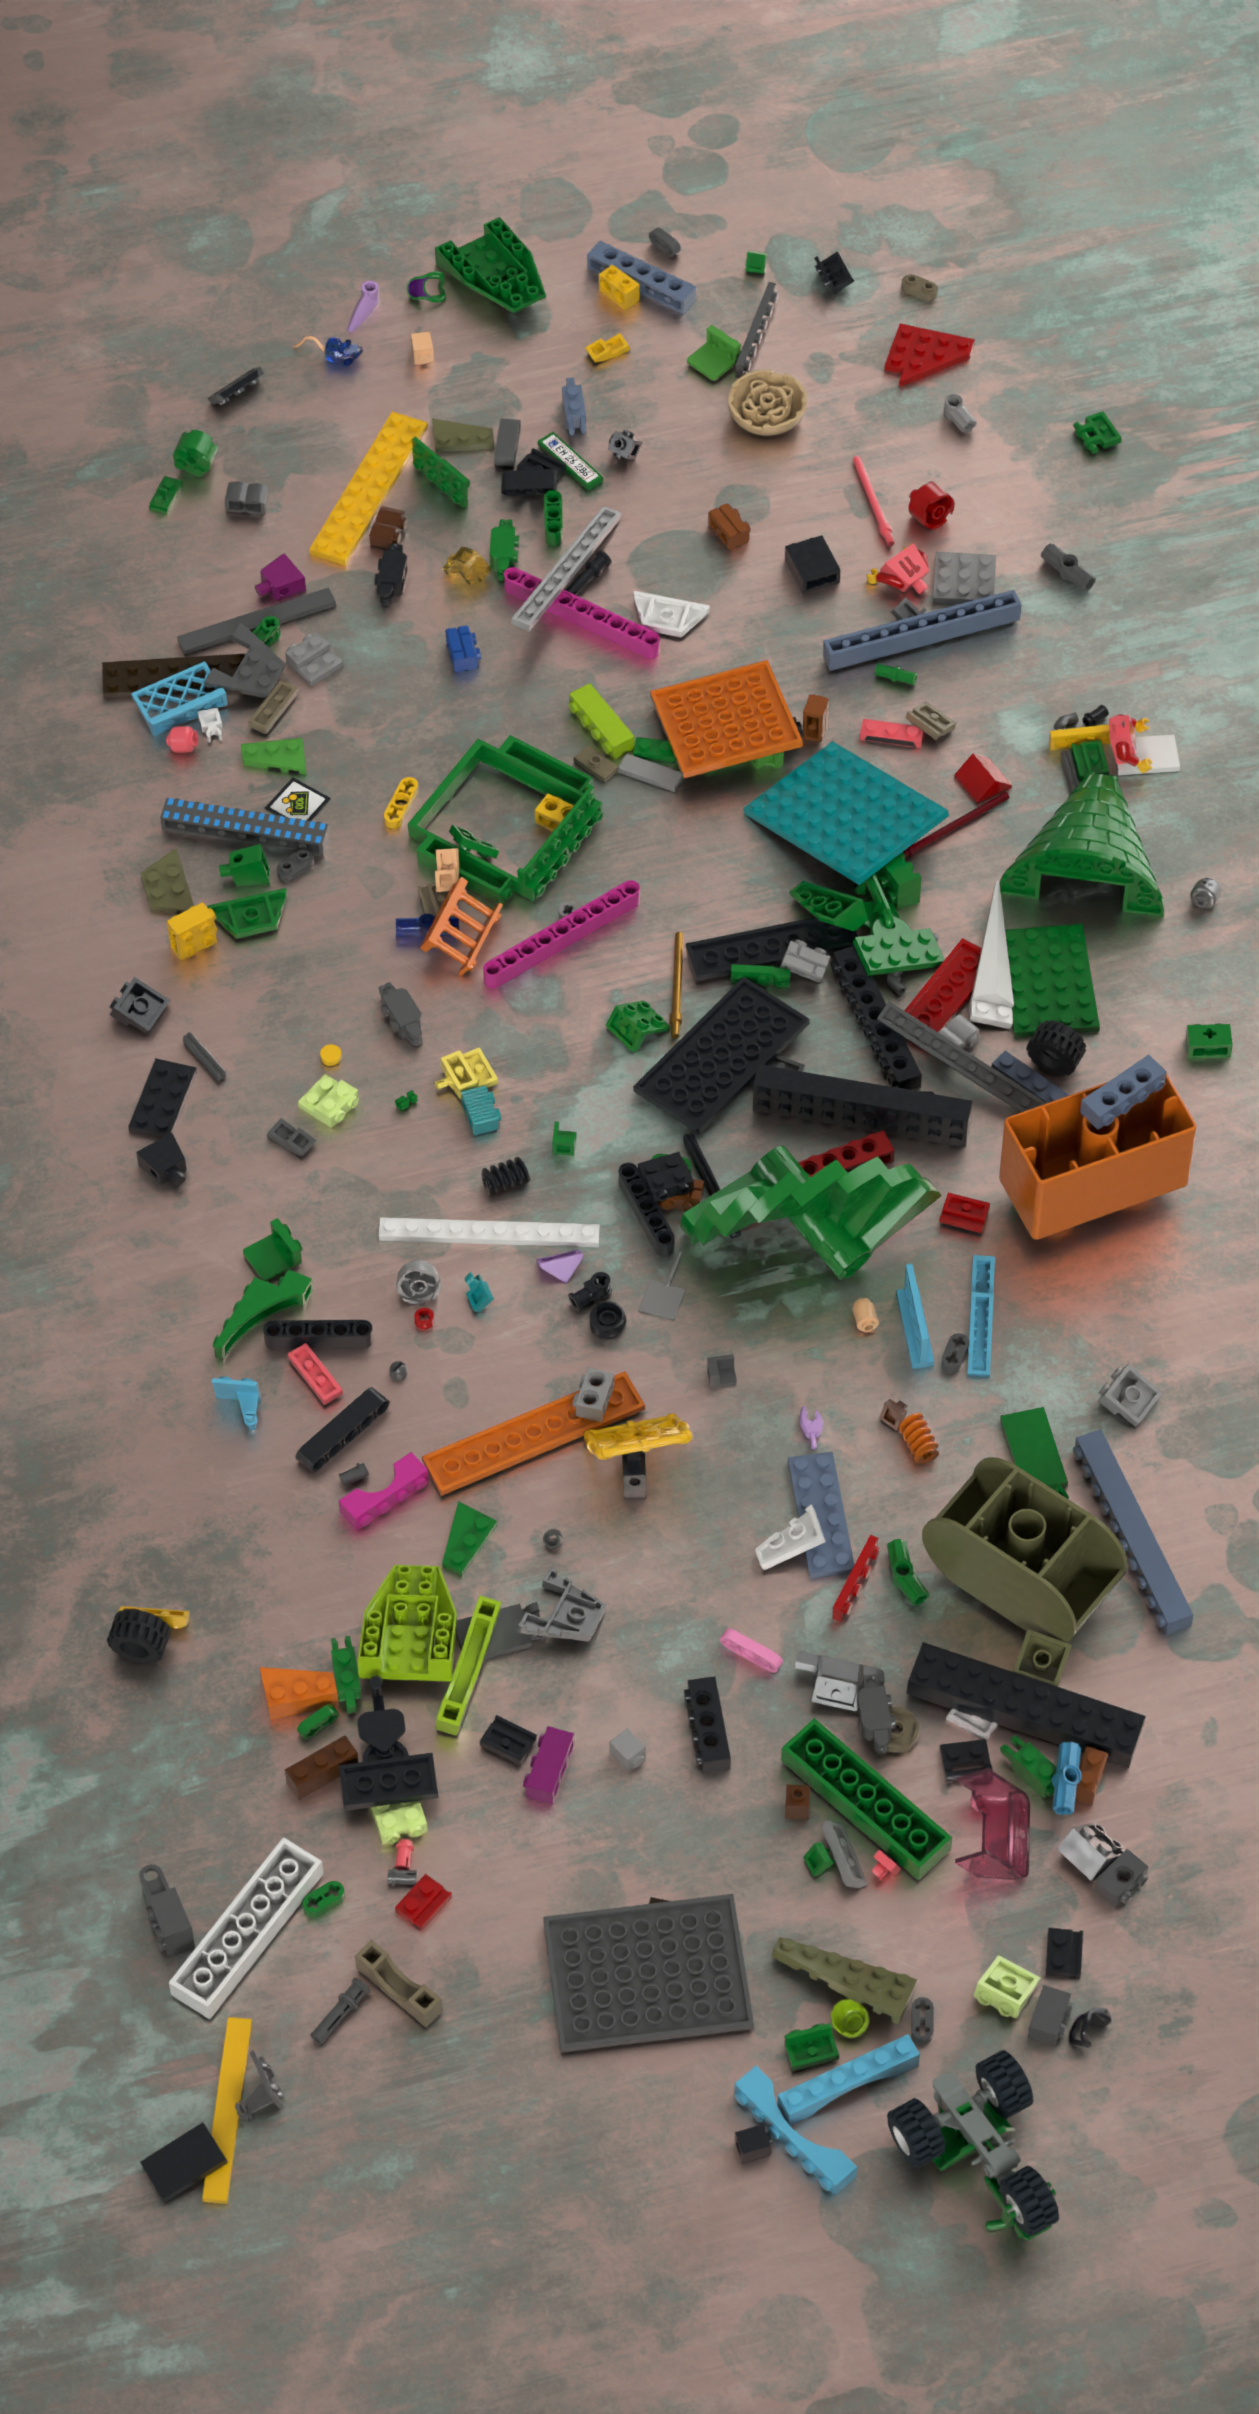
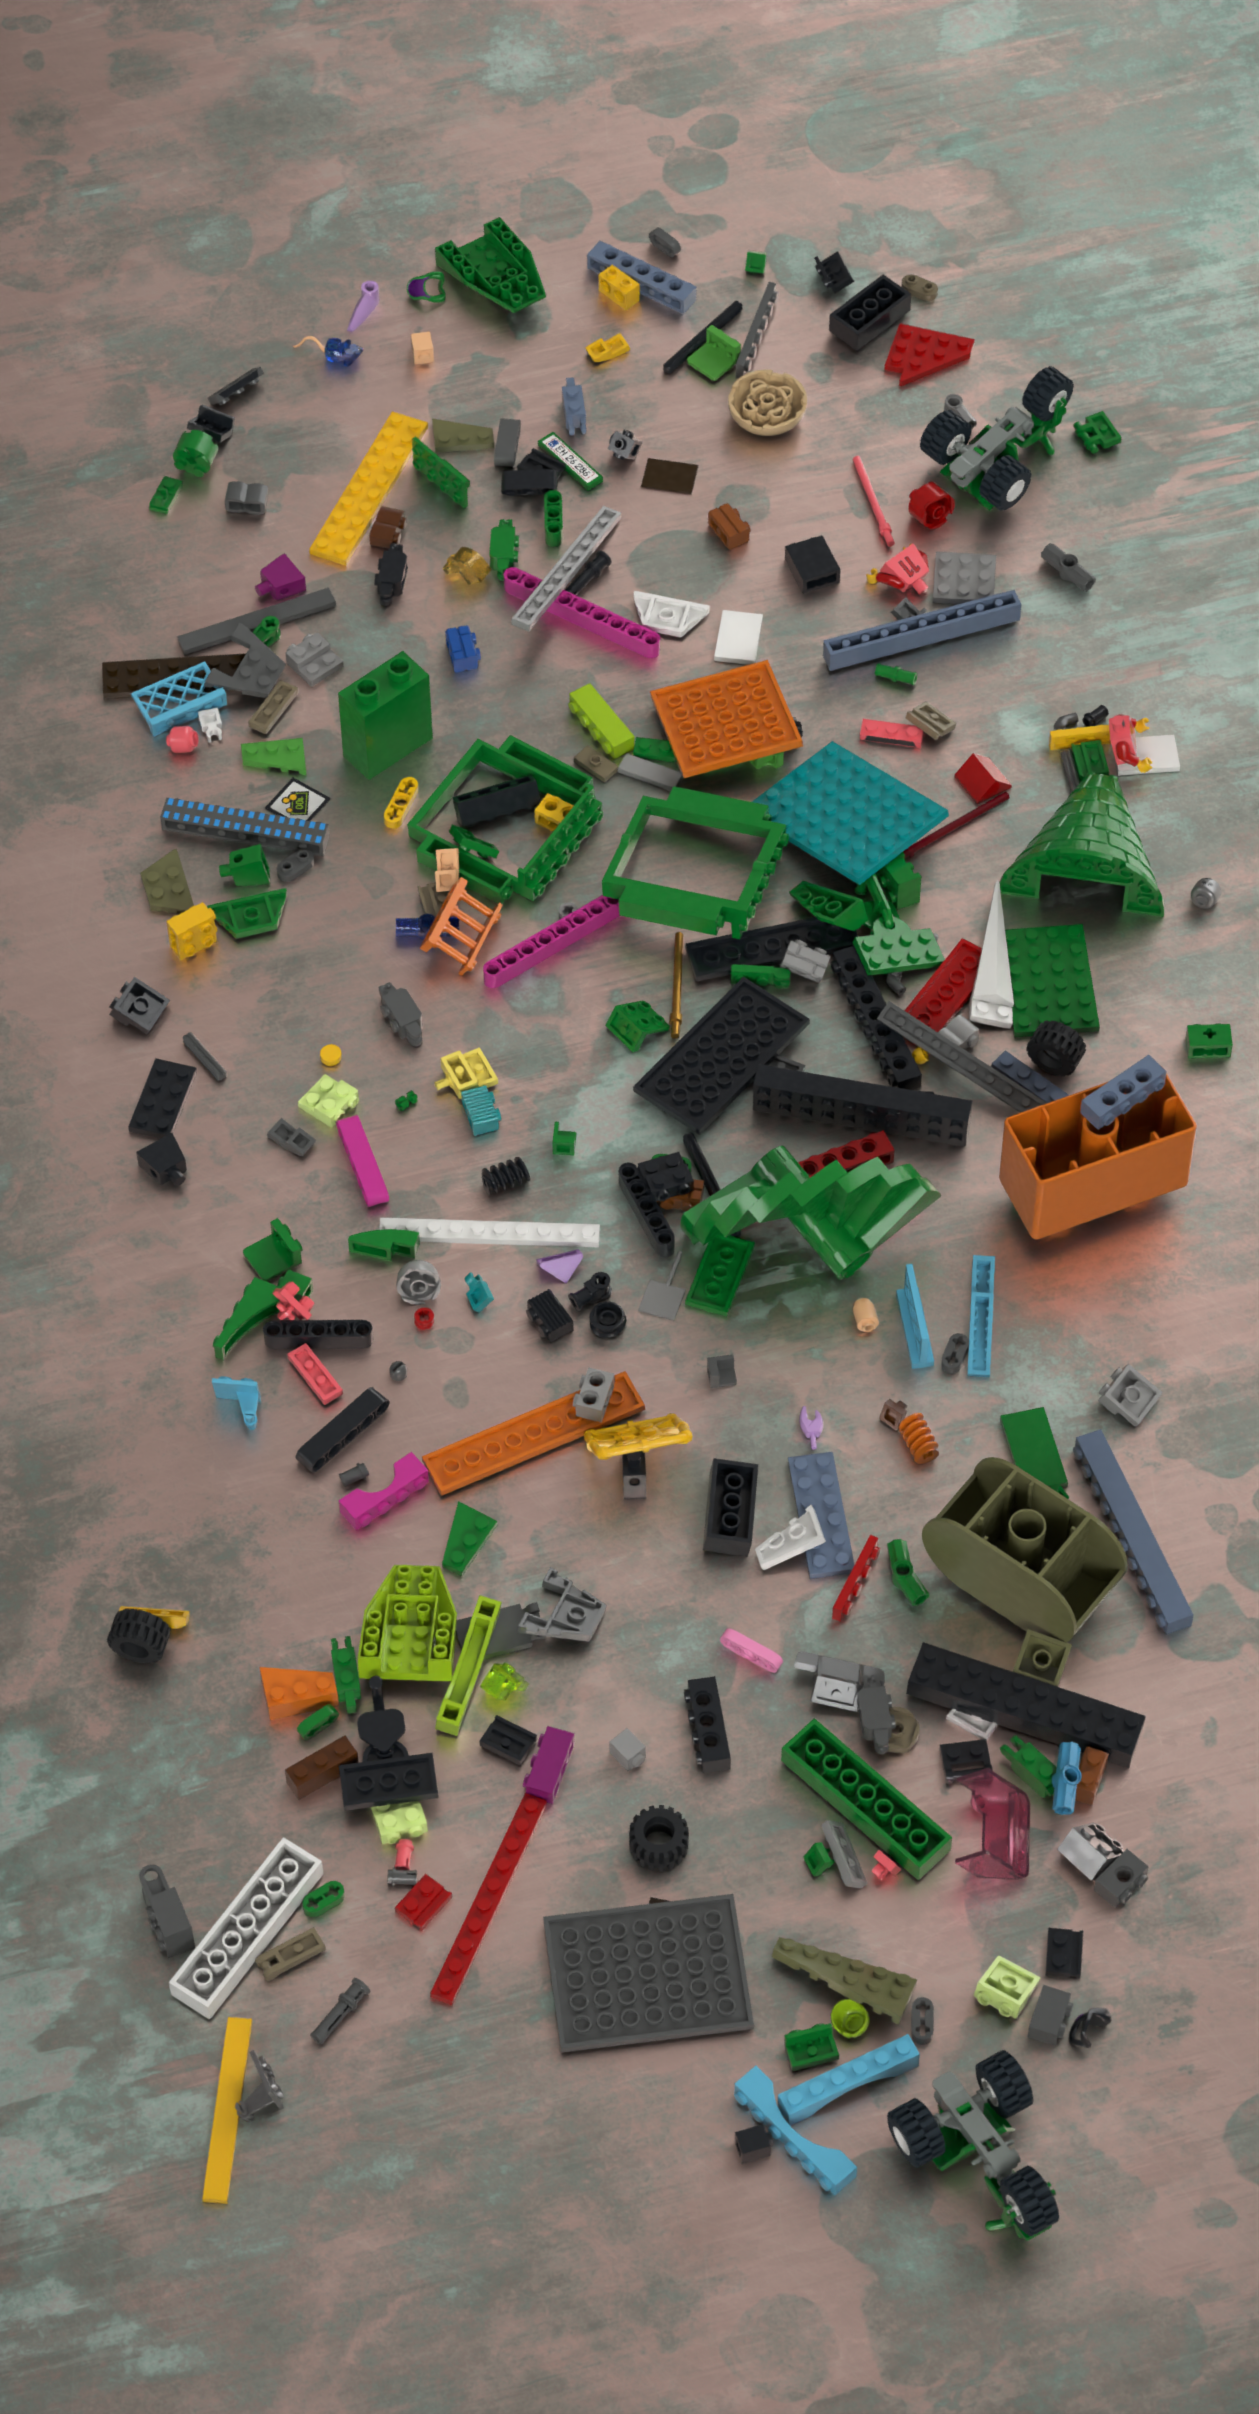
black tile [140,2122,228,2203] -> none
dark tan arch [355,1939,443,2027] -> none
dark grey hinge [543,1529,563,1549] -> none
reddish brown brick [785,1784,810,1820] -> none
dark orange brick [803,694,829,742] -> none
red plate [939,1192,990,1233] -> none
none -> black bracket [187,404,235,443]
none -> dark tan plate [255,1927,326,1981]
none -> coral hips [272,1282,315,1320]
none -> dark pink beam [336,1115,389,1207]
none -> green brick [338,651,433,780]
none -> green slope [348,1229,420,1261]
none -> red plate [430,1793,547,2006]
none -> black brick [452,774,541,827]
none -> clear neon green brick [479,1662,529,1701]
none -> black brick [526,1289,574,1342]
none -> green door [602,786,789,939]
none -> black tyre [629,1805,689,1871]
none -> dark brown window [641,458,699,494]
none -> black axle [663,300,743,374]
none -> green tile [685,1233,755,1317]
none -> black brick [703,1458,758,1557]
none -> white tile [714,610,763,665]
none -> black brick [829,274,911,351]
none -> yellow hinge [912,1047,929,1065]
none -> piece [920,366,1074,511]

